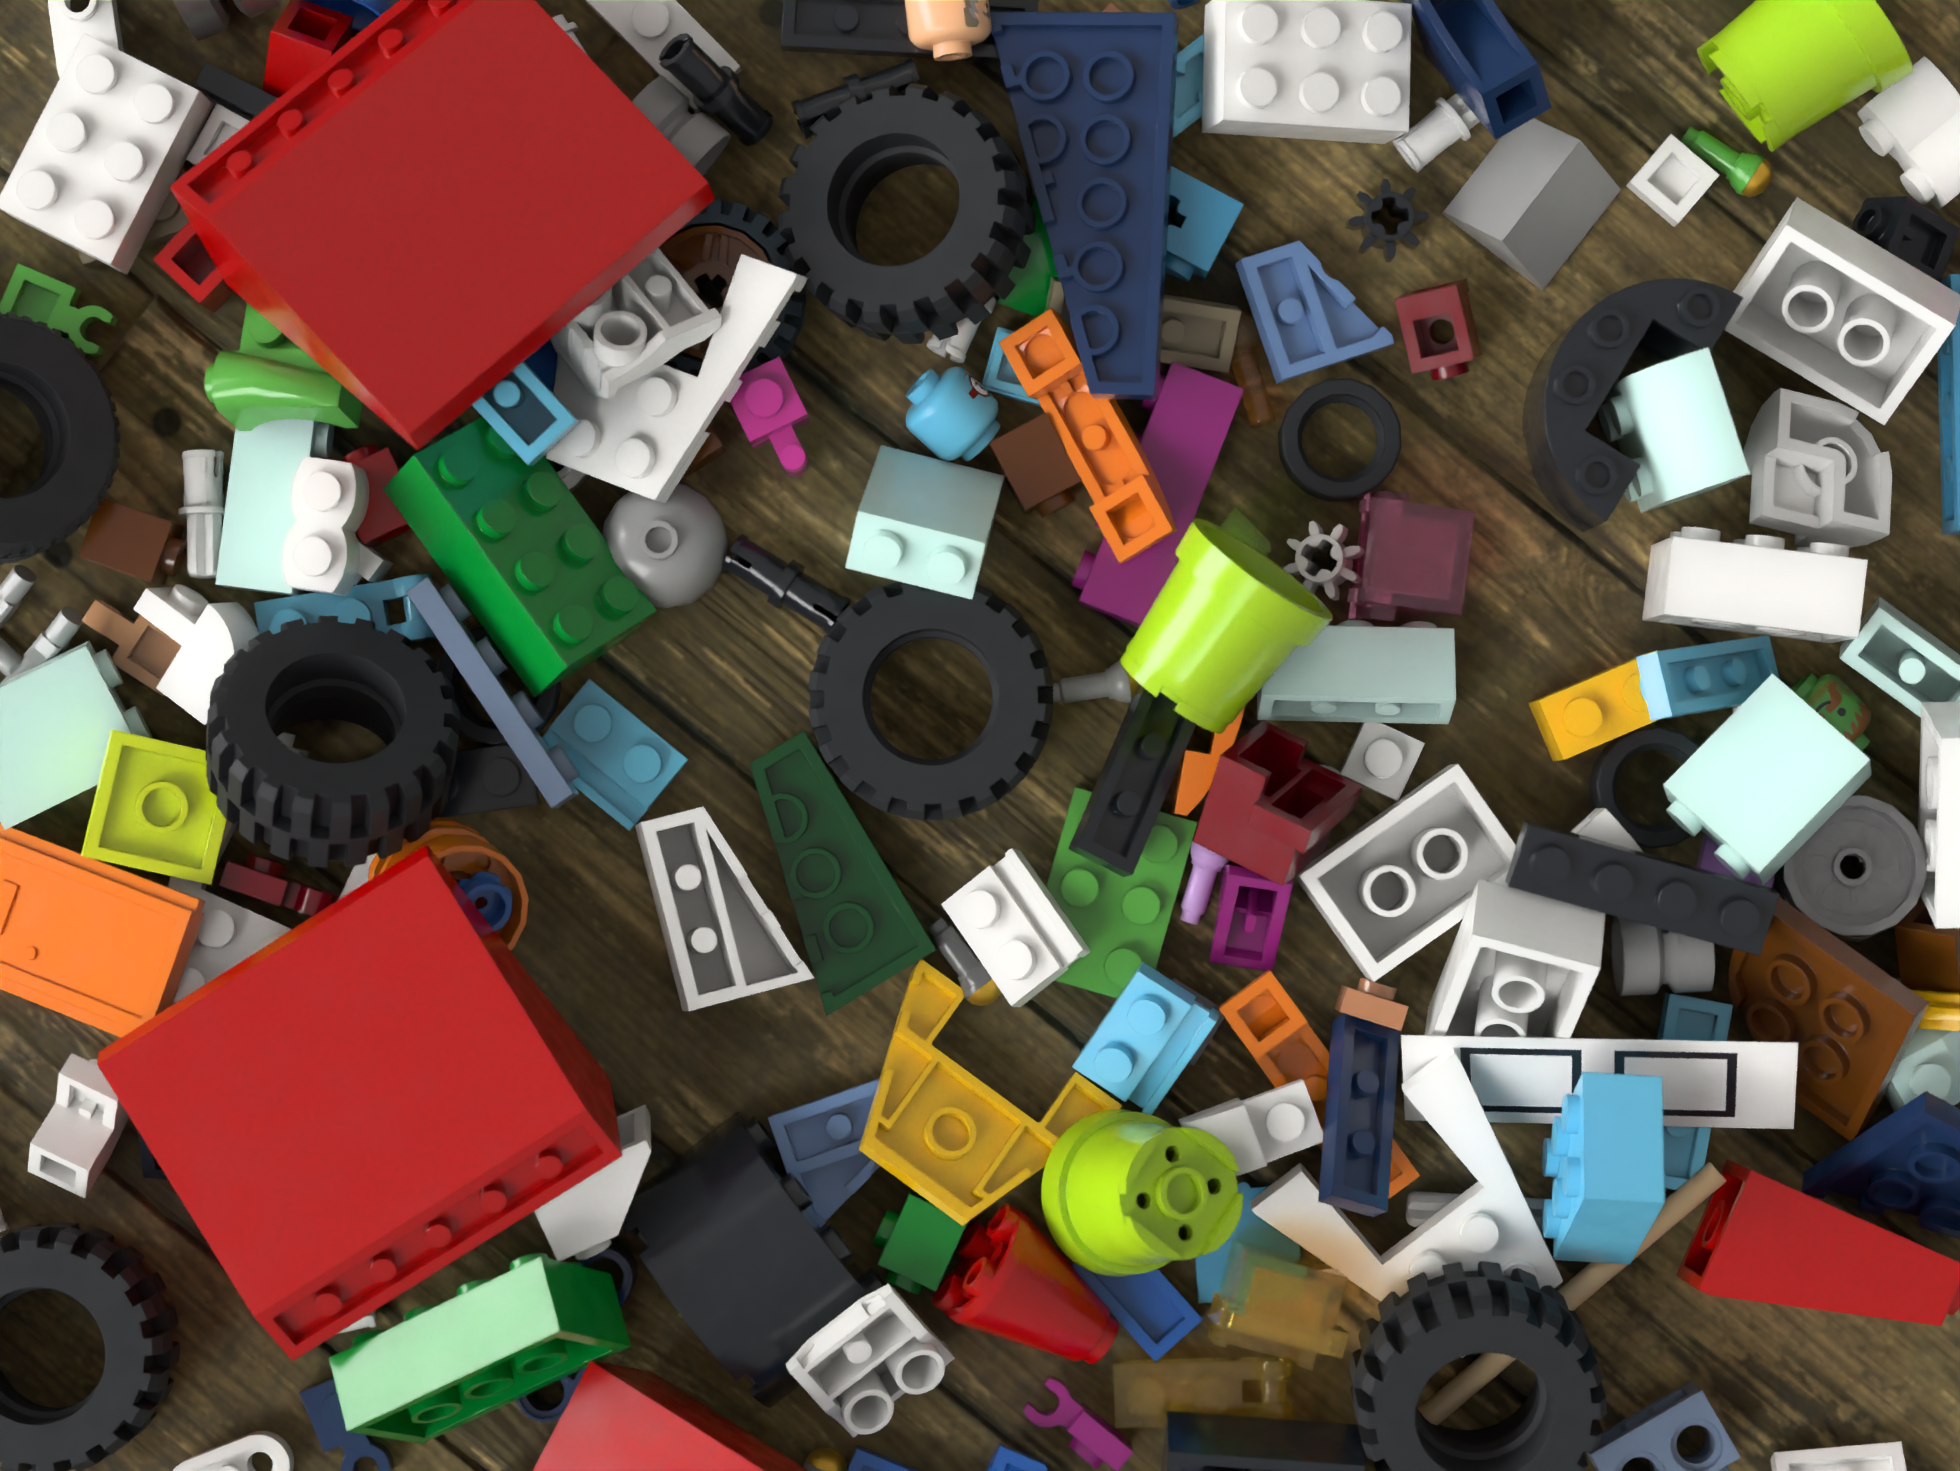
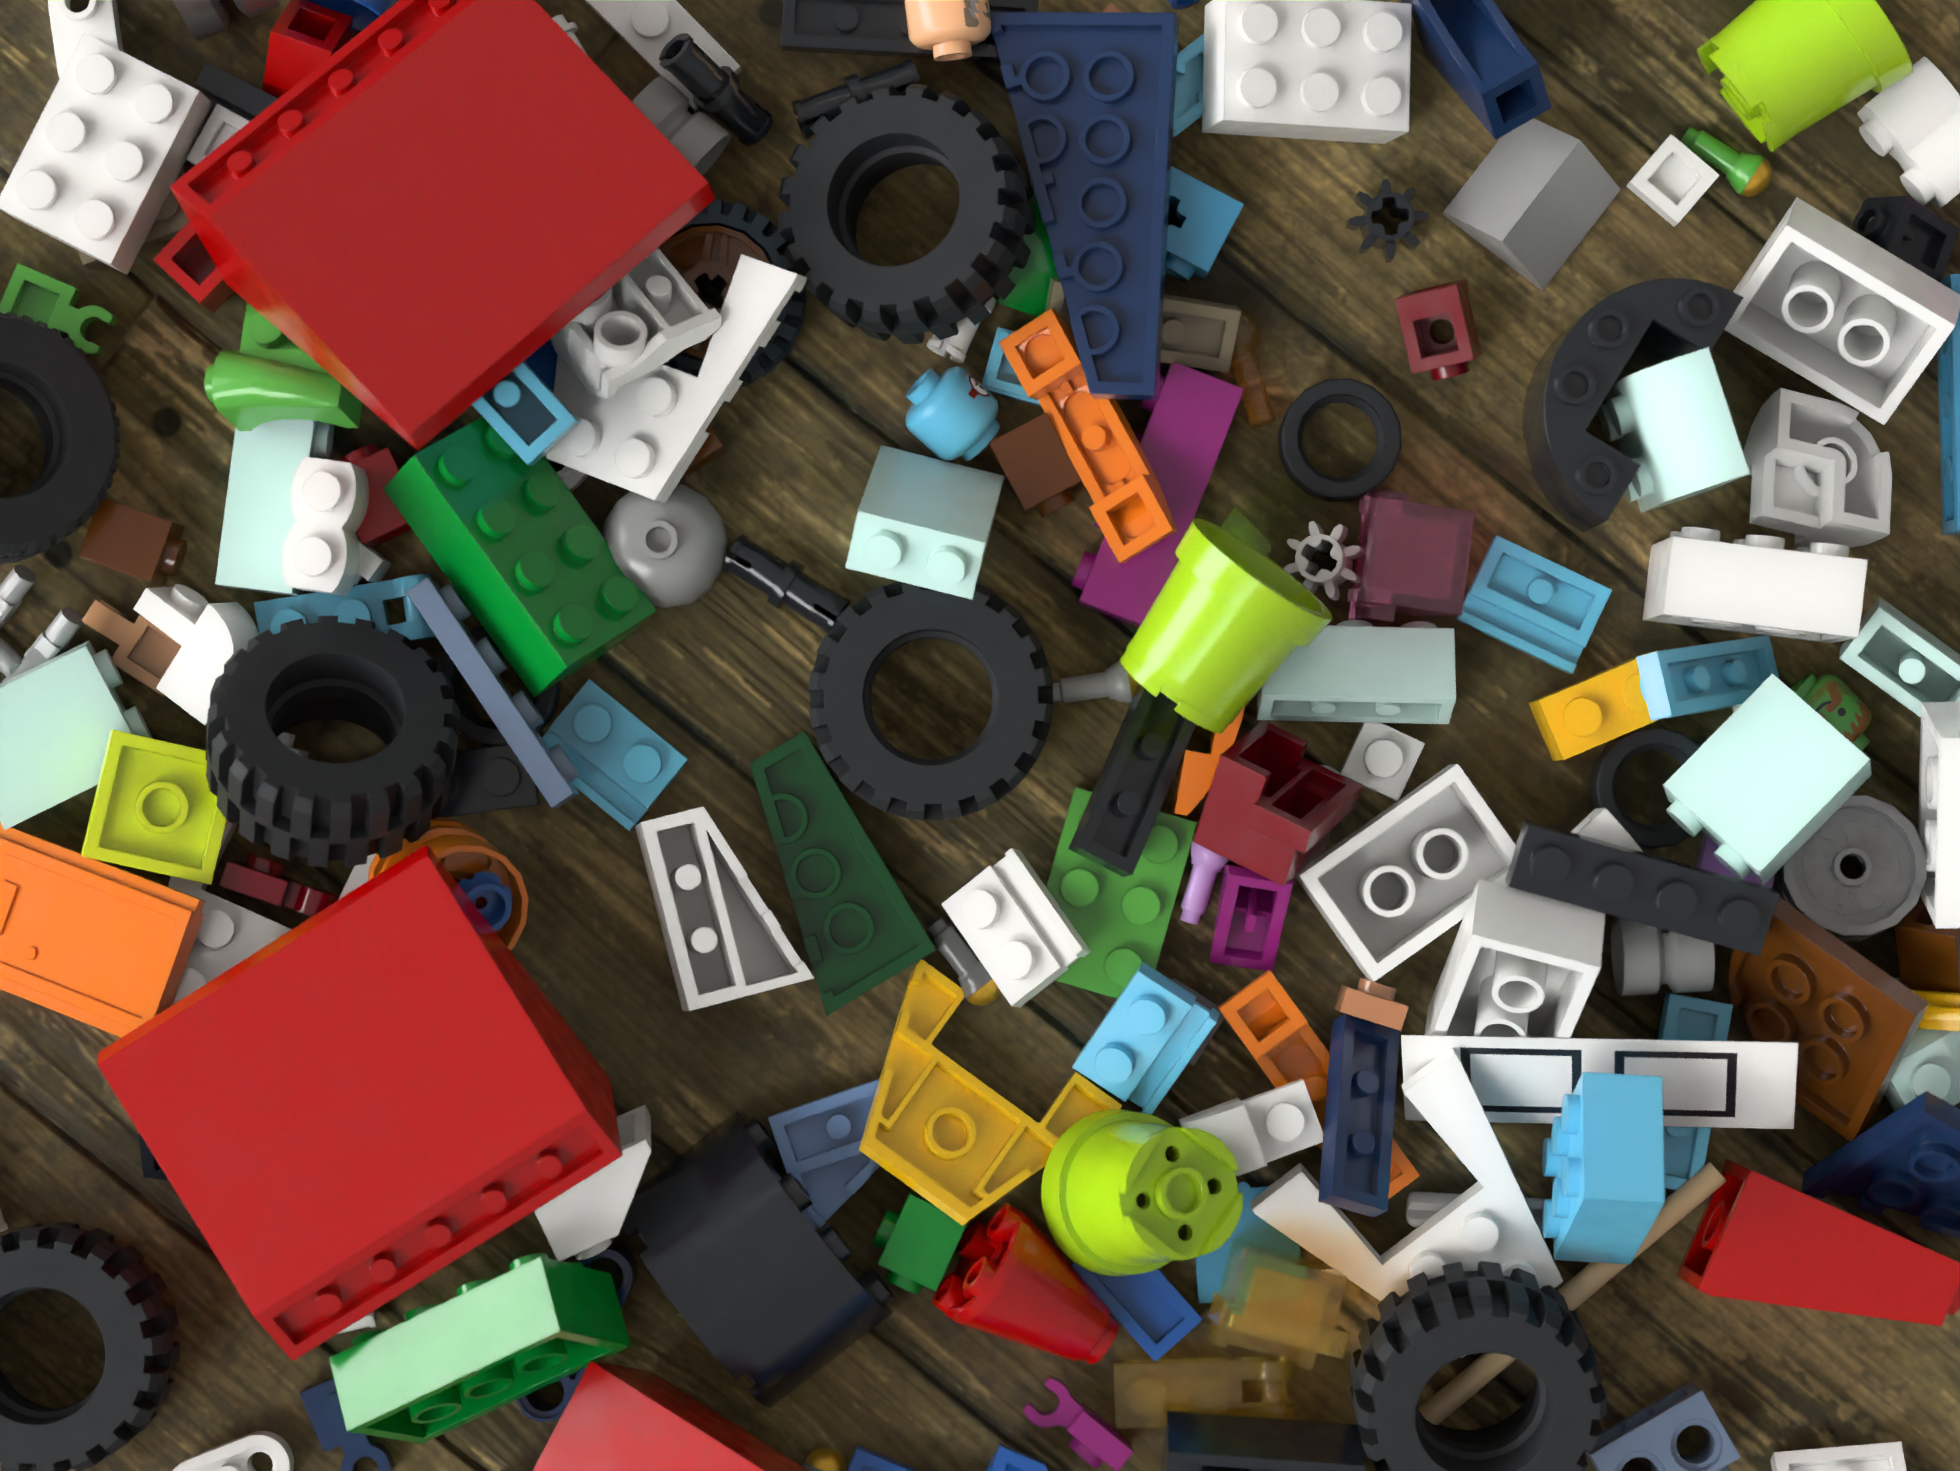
white brick [27,1053,129,1198] -> none
white axle [178,449,225,579] -> none
dark pink brick [730,356,811,477] -> none
white slope [785,1284,955,1438] -> none
medium blue wing [1235,240,1395,384] -> none
white axle [1393,93,1480,173] -> none
none -> medium azure plate [1454,535,1612,674]

